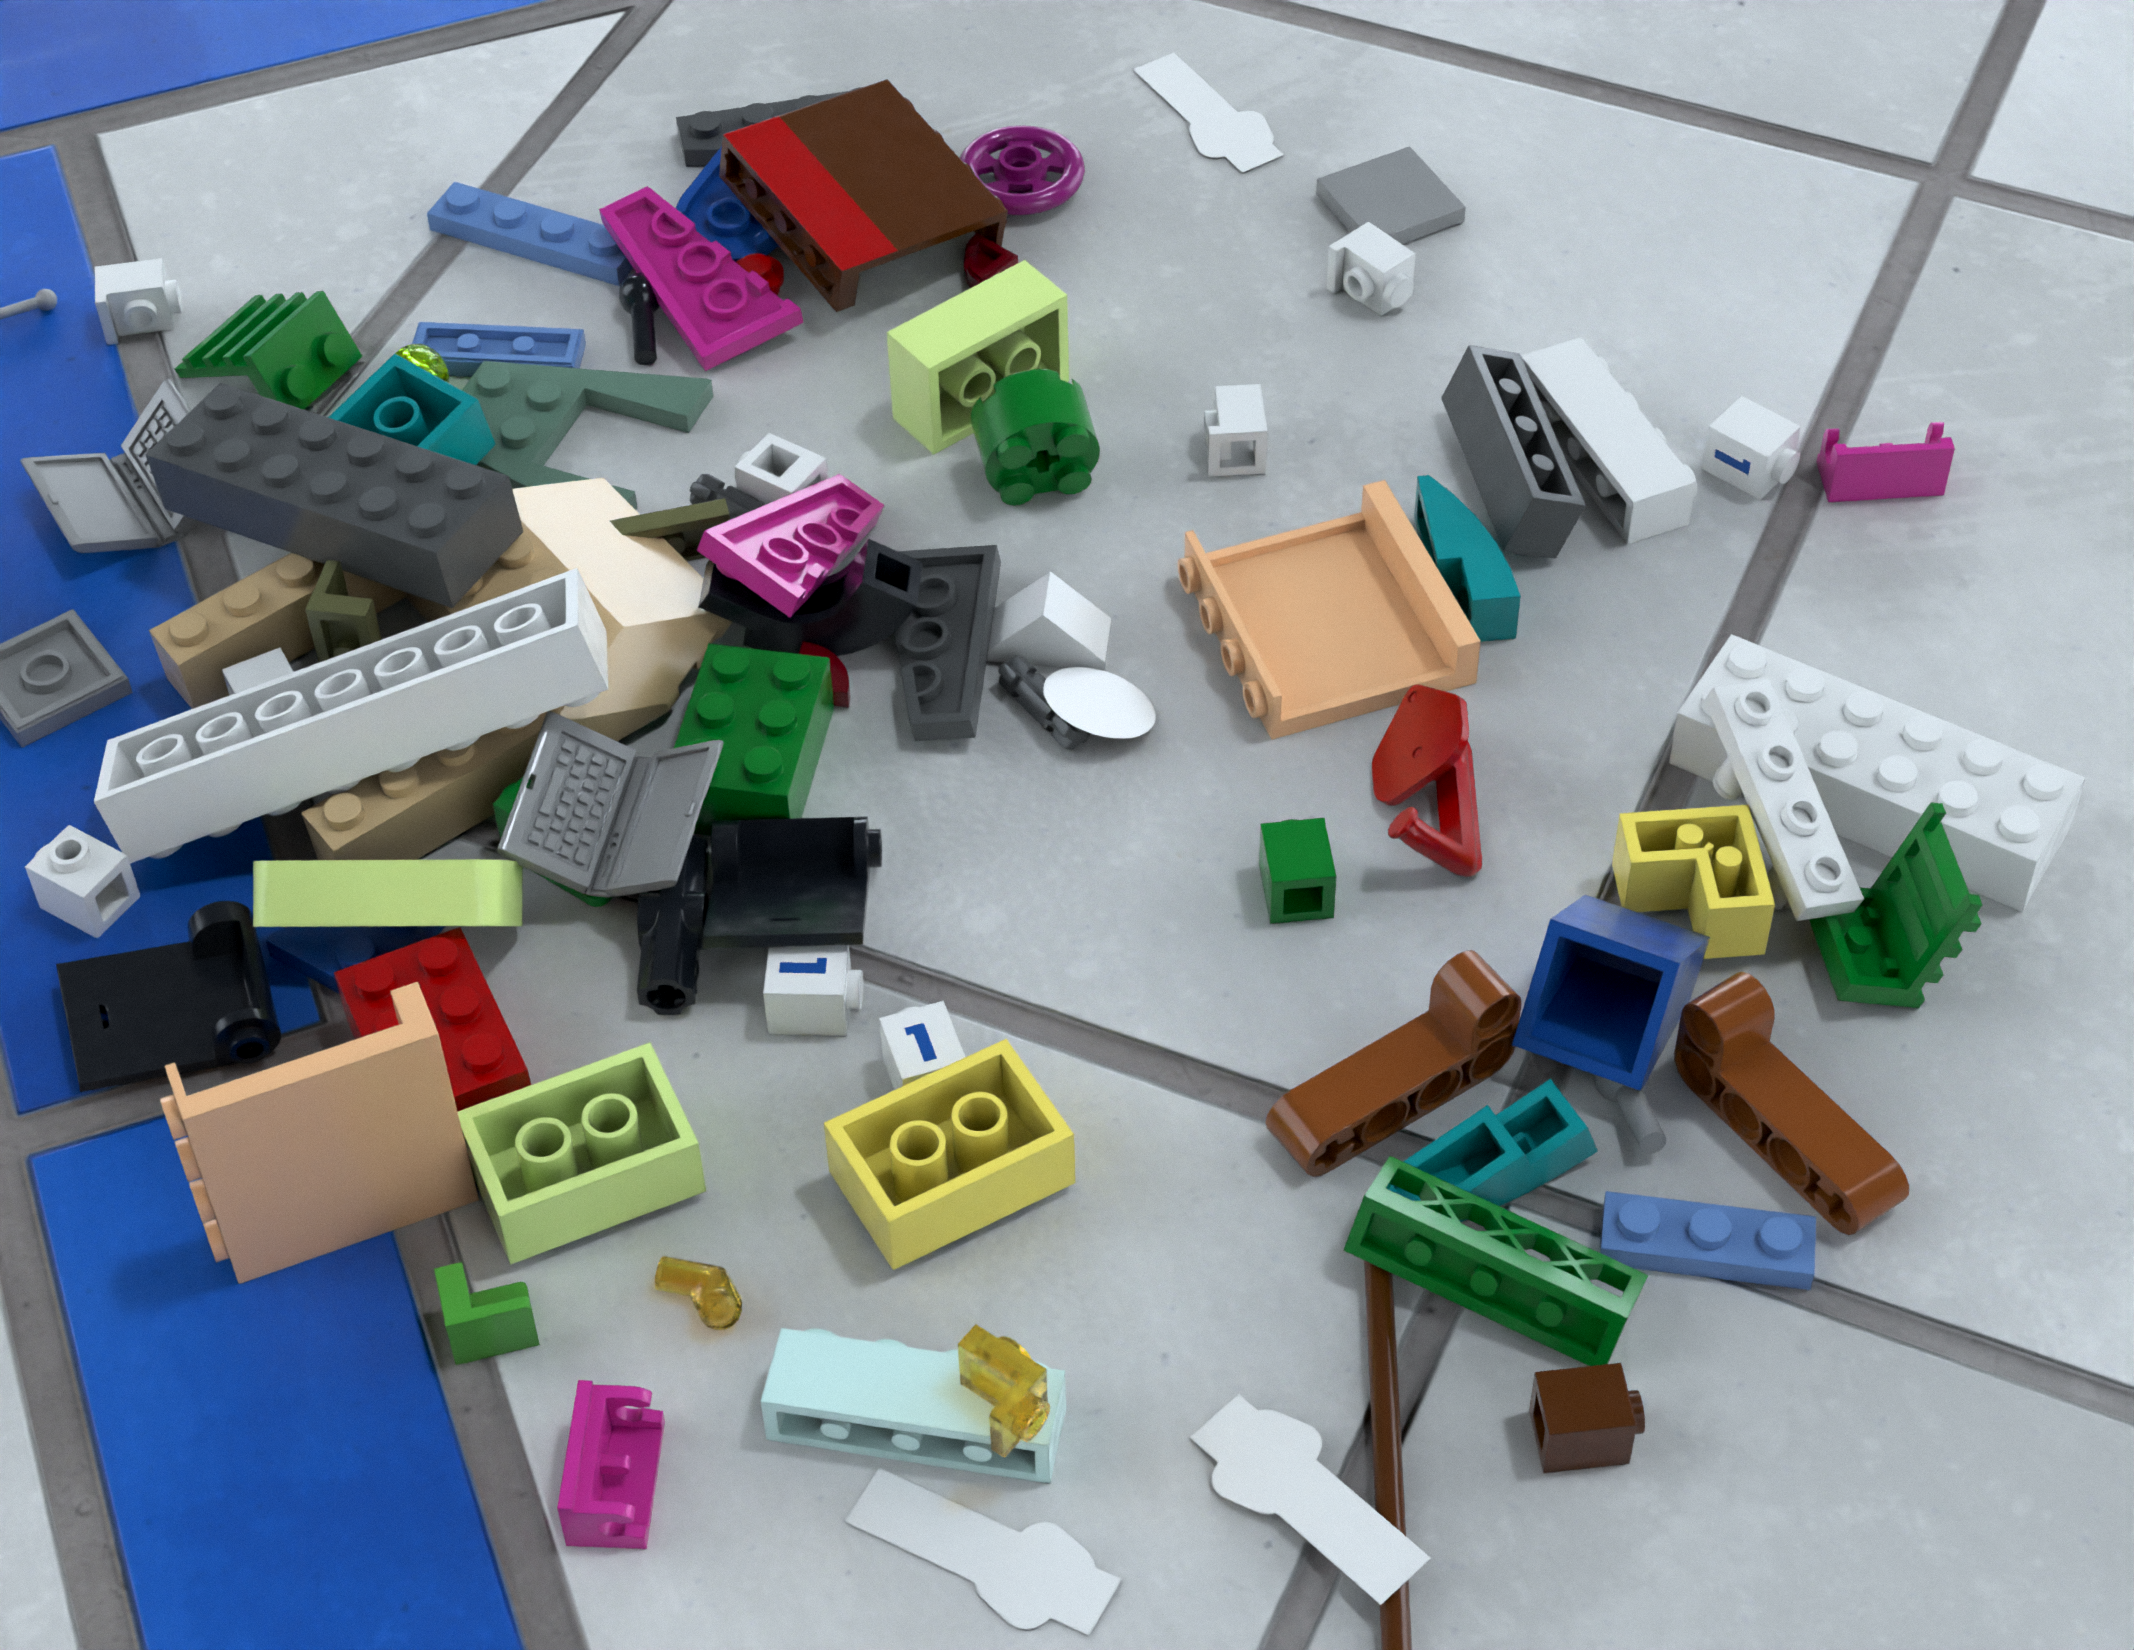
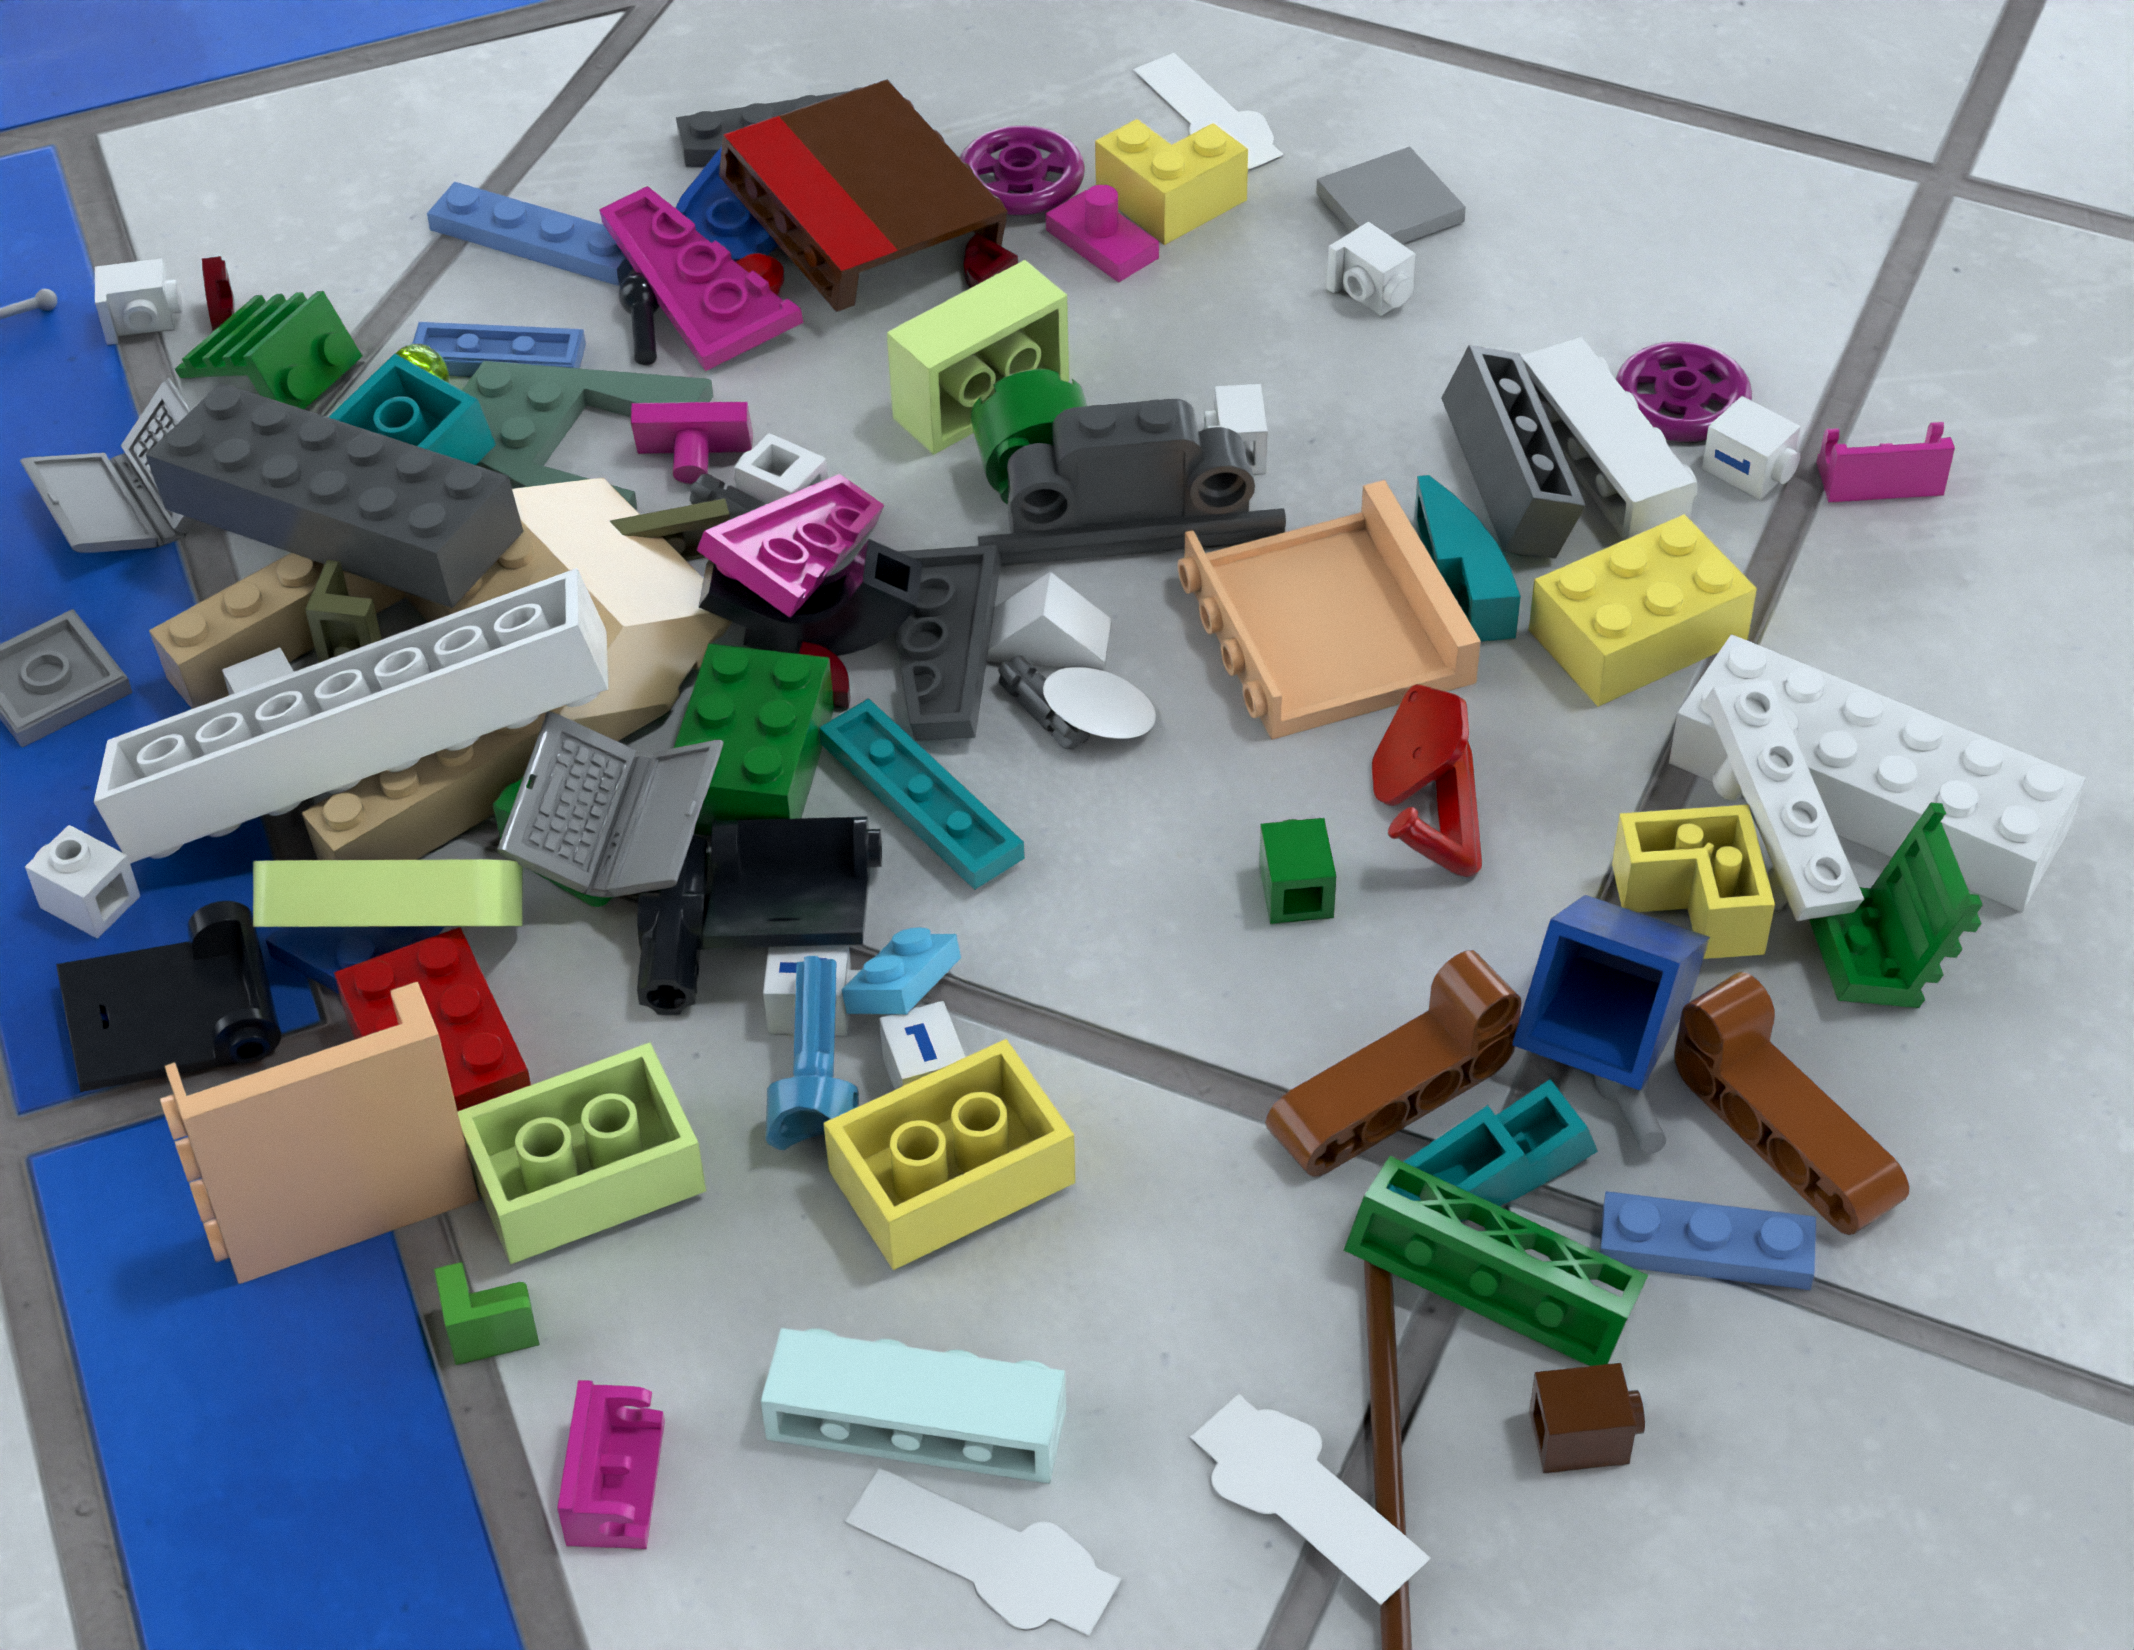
clear yellow arm [655,1256,743,1330] -> none
clear yellow bracket [958,1324,1050,1458] -> none
none -> dark red tile [202,256,235,331]
none -> dark pink tile [631,402,753,484]
none -> dark azure piece [765,956,859,1151]
none -> teal plate [819,698,1025,890]
none -> medium azure plate [841,927,961,1014]
none -> dark grey brick [978,399,1286,566]
none -> dark pink tile [1045,185,1159,283]
none -> light yellow brick [1095,119,1248,245]
none -> light yellow brick [1528,514,1757,707]
none -> magenta plate [1615,341,1752,442]

